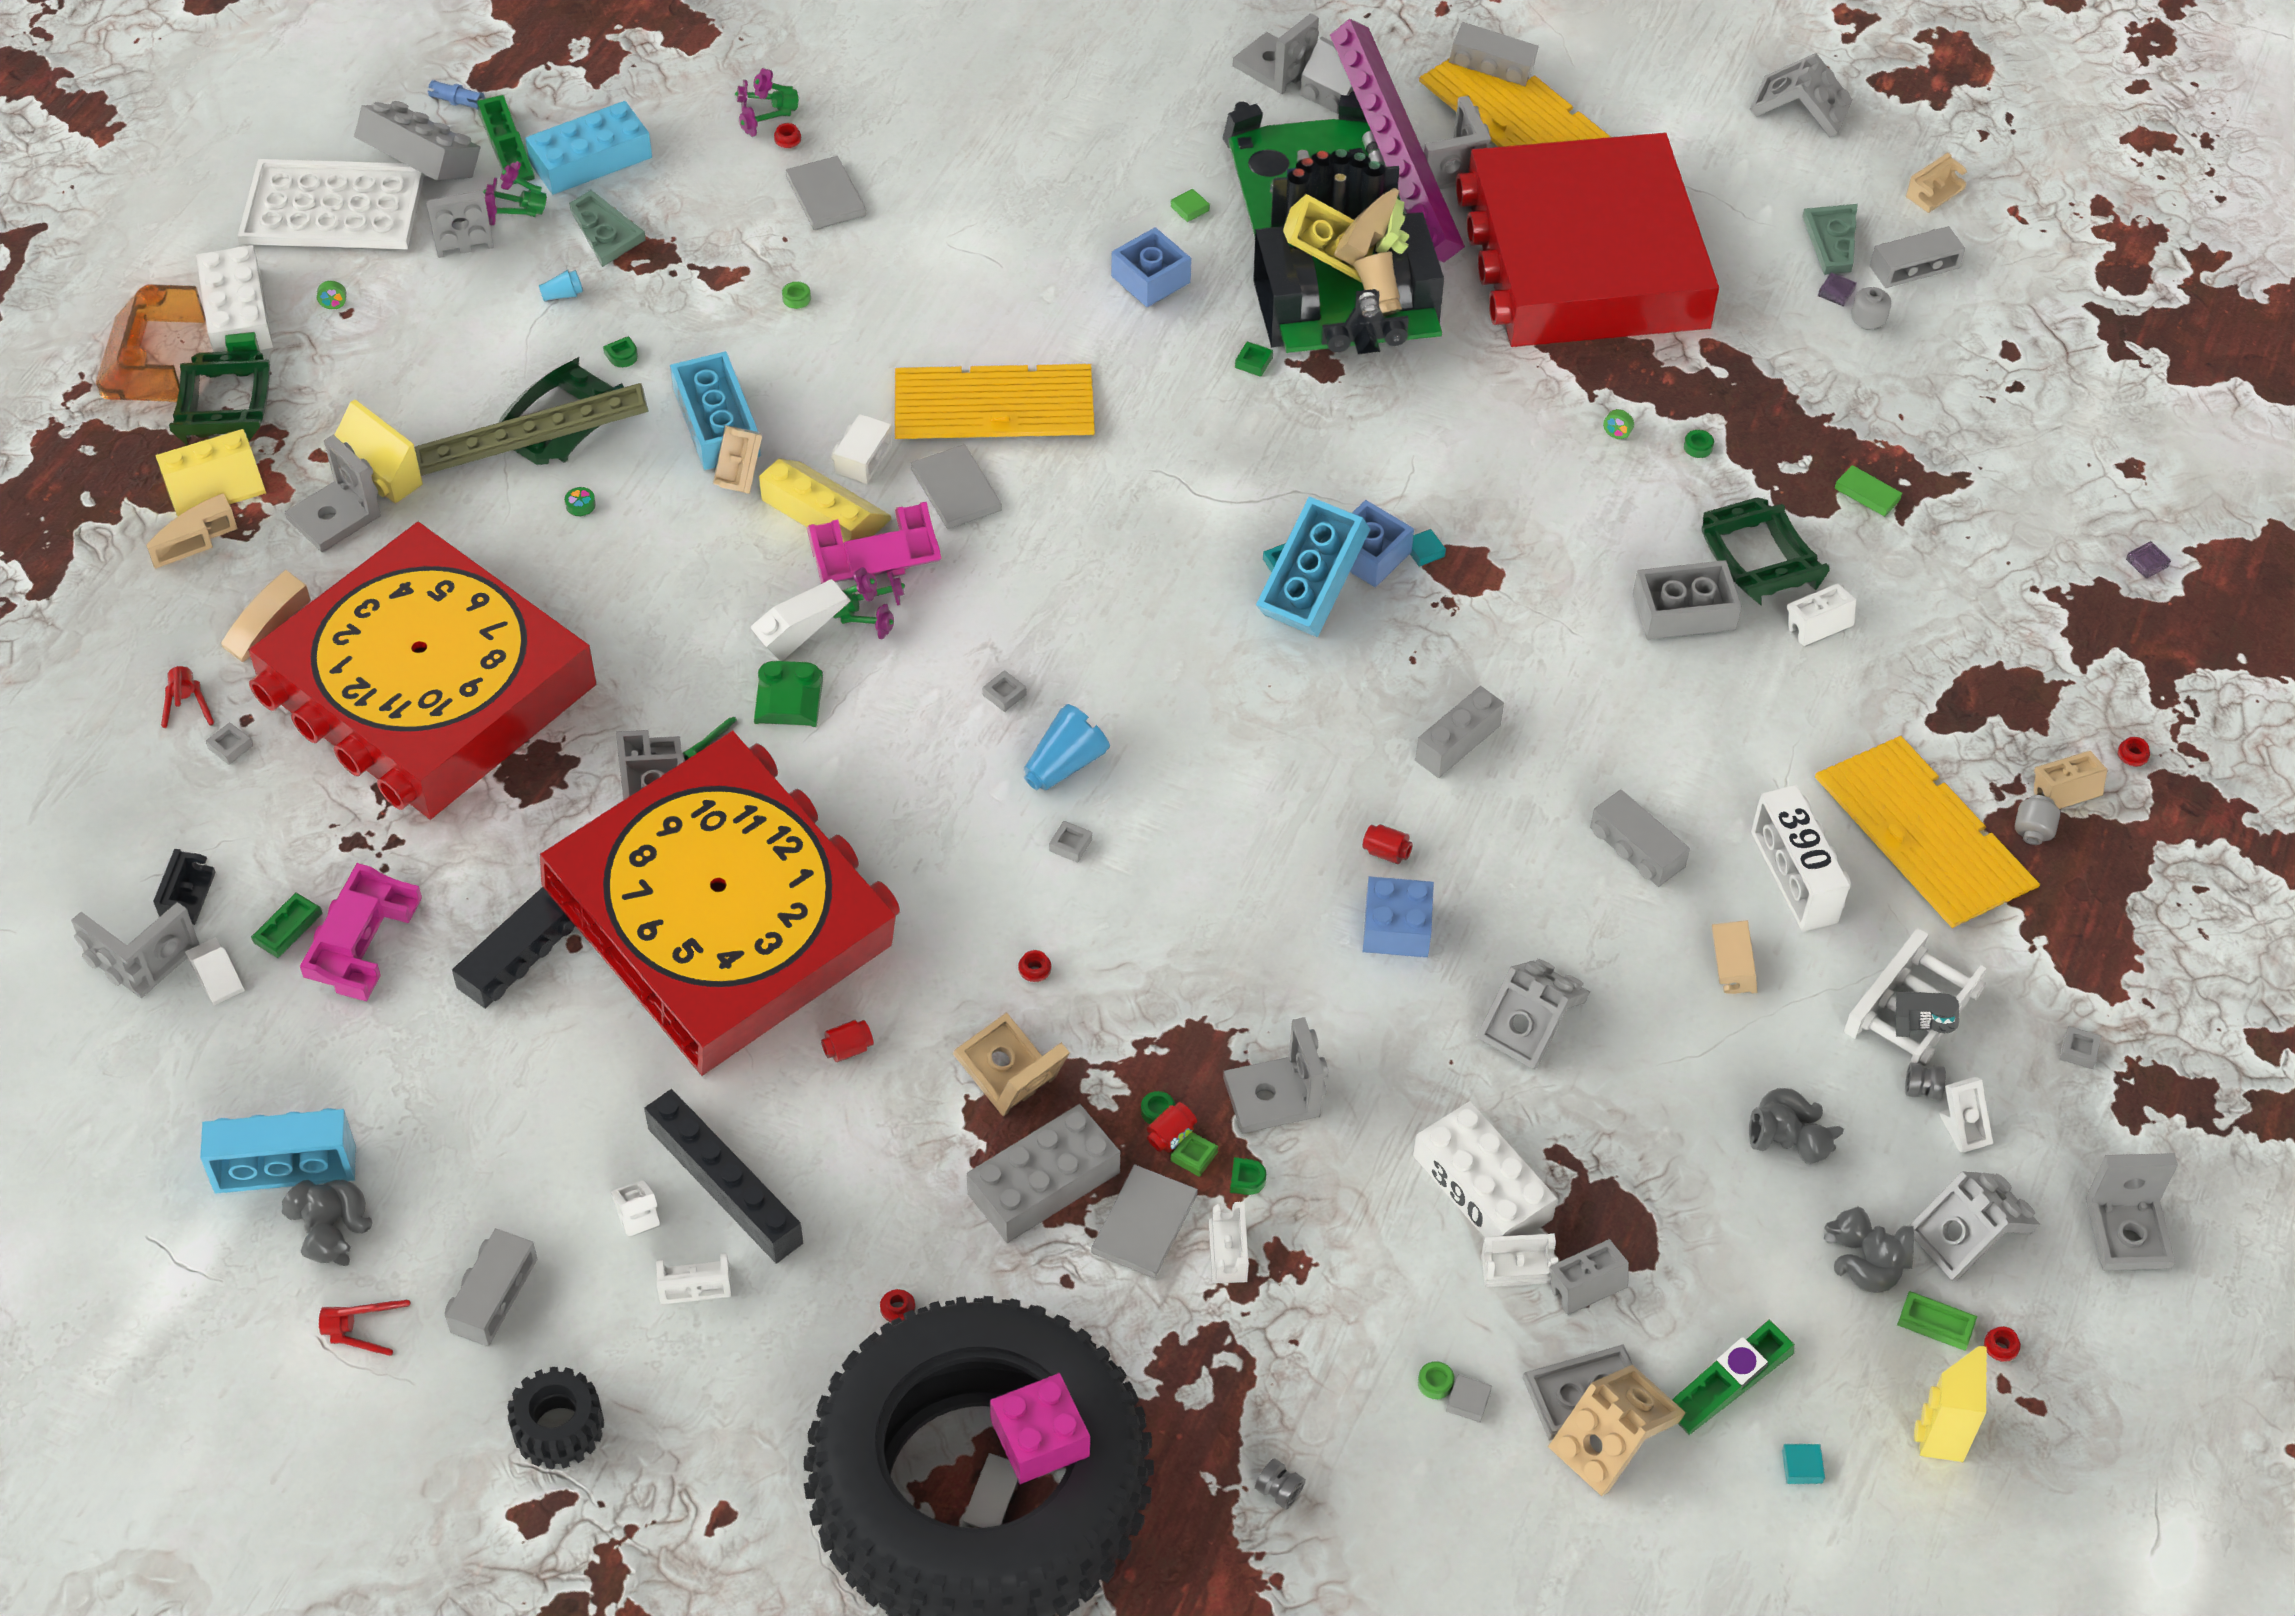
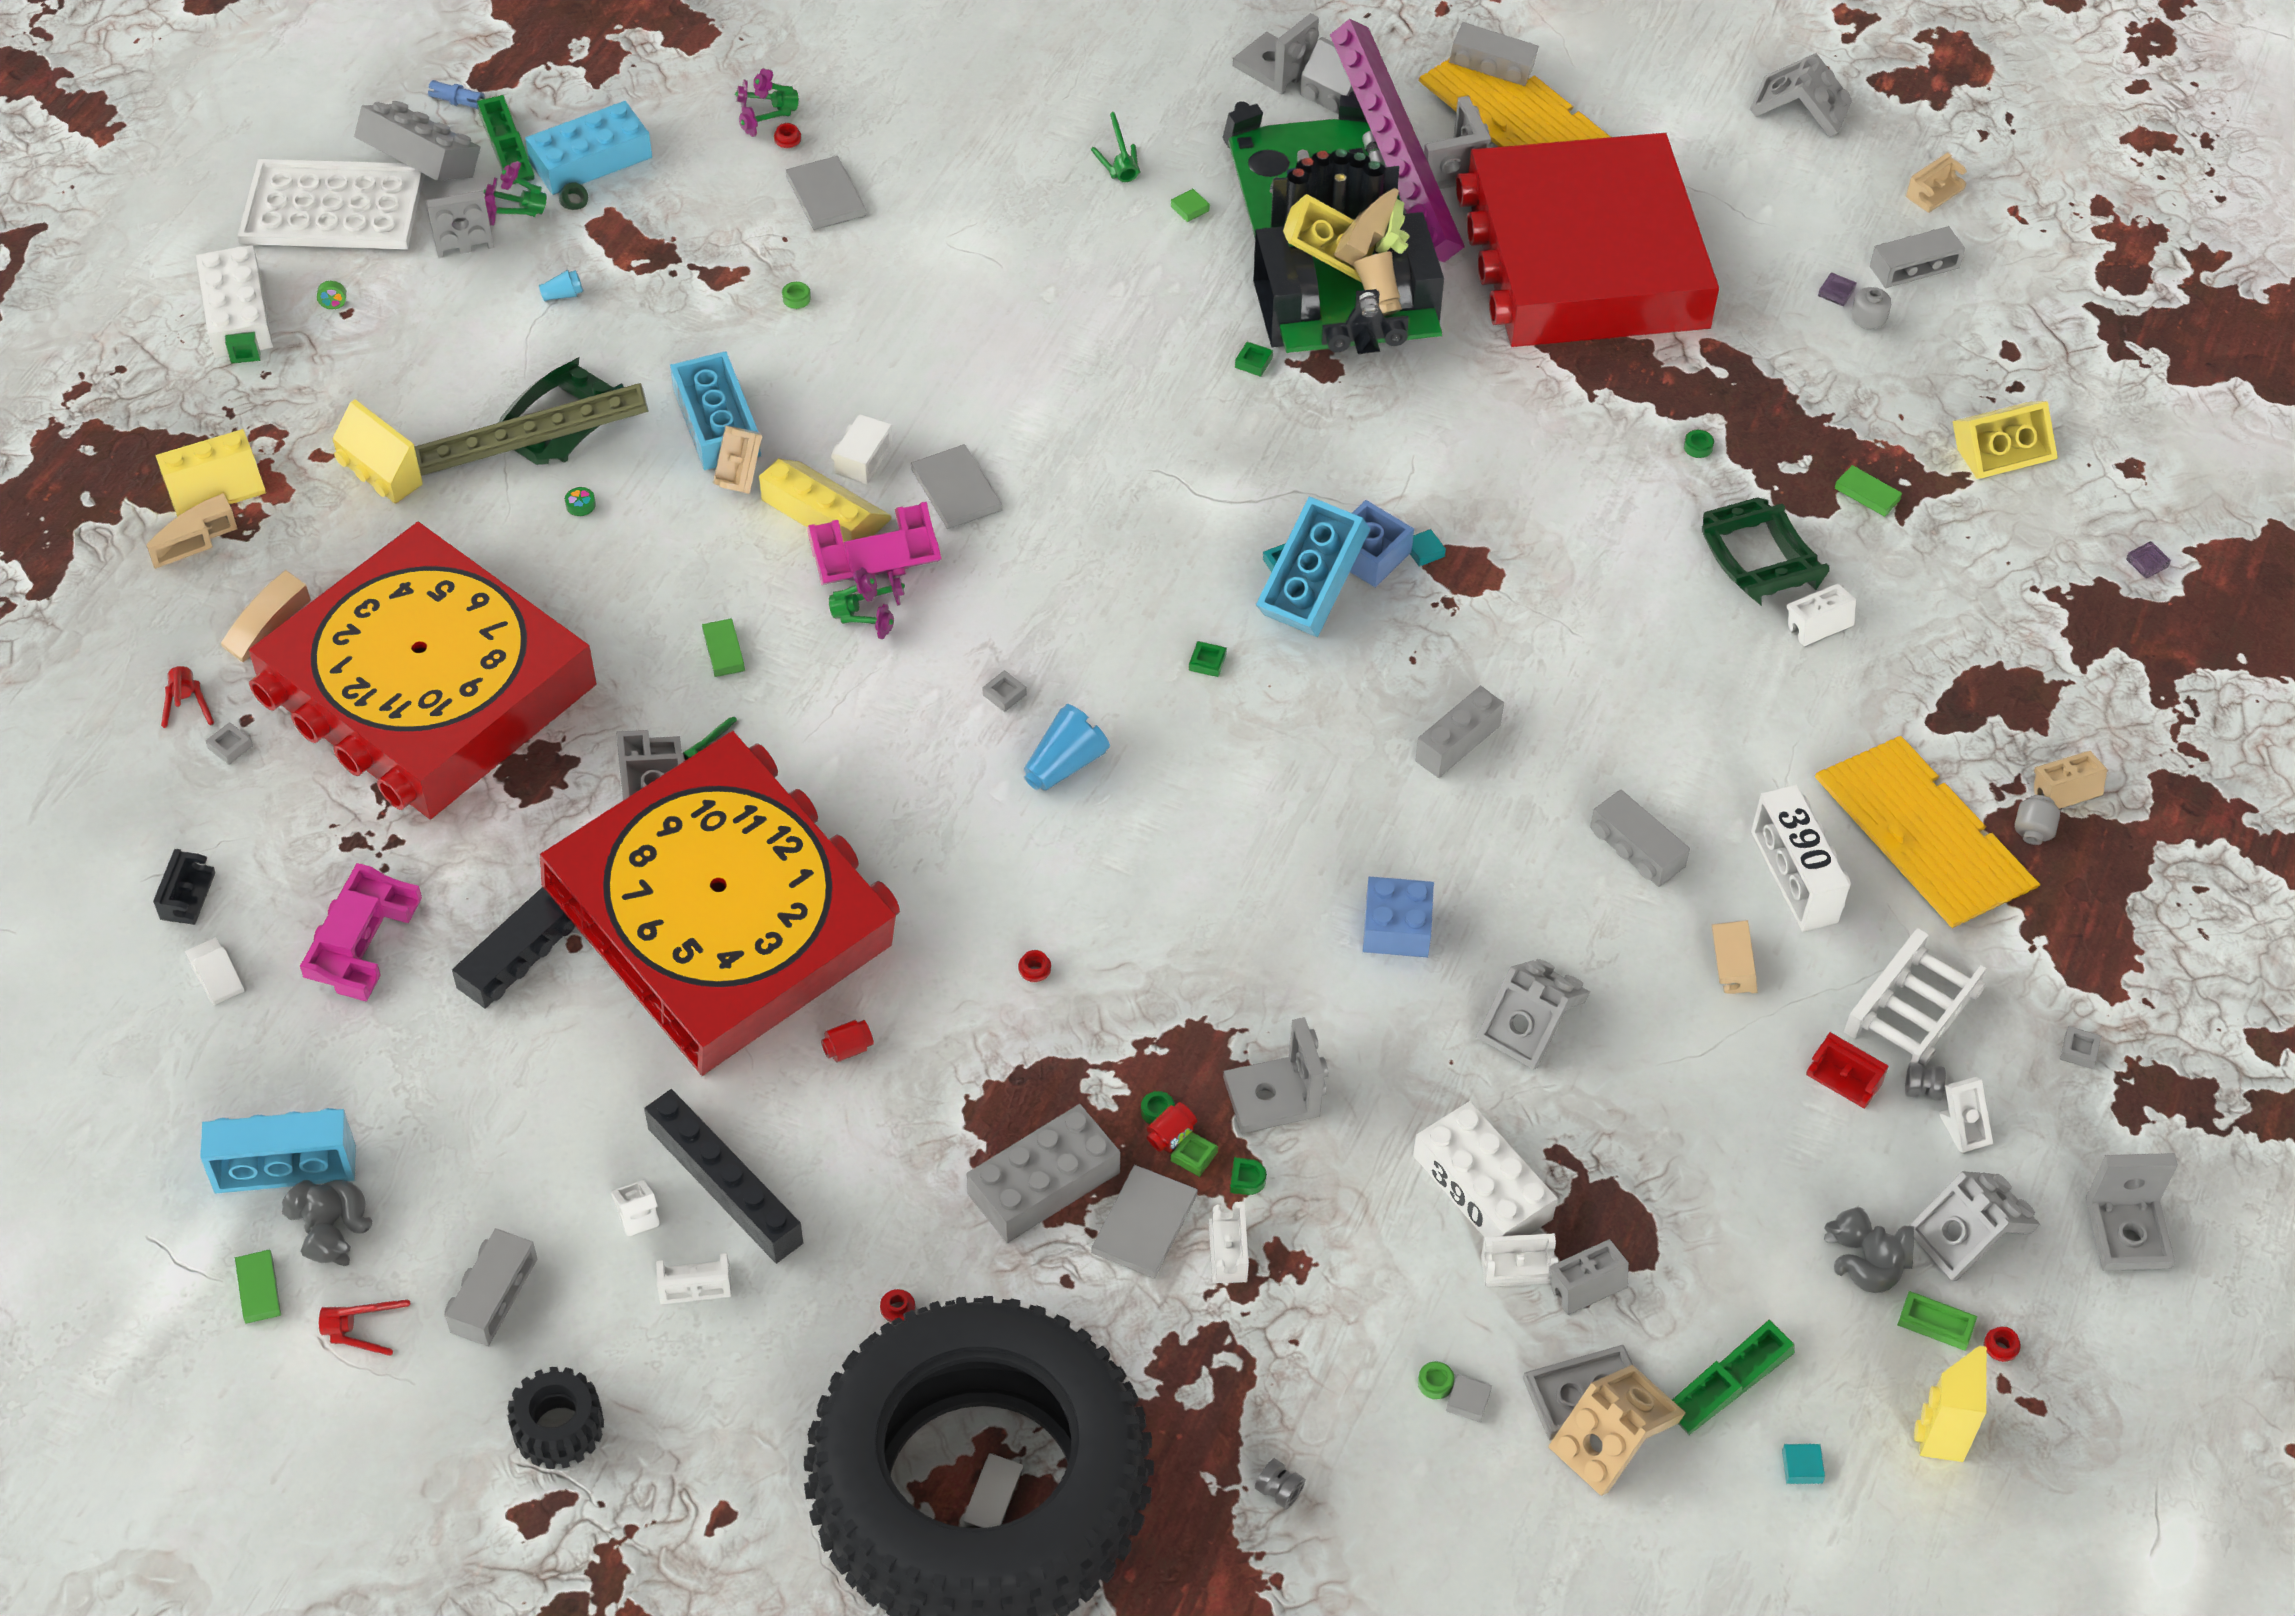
light grey bracket [71,902,200,998] -> none
clear orange windscreen [96,284,206,402] -> none
dark green wedge [169,350,270,446] -> none
green plate [251,892,323,958] -> none
light grey bracket [285,434,381,553] -> none
sand green wing [569,190,646,267] -> none
green tile [603,336,638,367] -> none
white slope [750,579,851,661] -> none
green slope [754,661,823,727] -> none
yellow door [895,364,1095,439] -> none
tan bracket [953,1012,1070,1116] -> none
dark pink brick [990,1373,1090,1484] -> none
light grey tile [1049,821,1092,863] -> none
medium blue brick [1111,227,1191,307] -> none
red brick [1362,824,1413,864] -> none
bright green tile [1603,409,1634,439] -> none
light grey brick [1633,560,1742,640] -> none
tile [1717,1337,1768,1388] -> none
dark grey animal [1749,1088,1844,1164] -> none
sand green wing [1802,204,1858,275] -> none
dark grey leg [1896,991,1959,1037] -> none
red plate [2118,737,2150,766] -> none
none -> bright green tile [235,1249,281,1324]
none -> dark green piece [559,182,588,210]
none -> bright green tile [702,618,745,677]
none -> green plant [1091,112,1140,182]
none -> green tile [1189,641,1227,677]
none -> red hinge [1806,1032,1889,1109]
none -> light yellow slope [1952,401,2058,479]

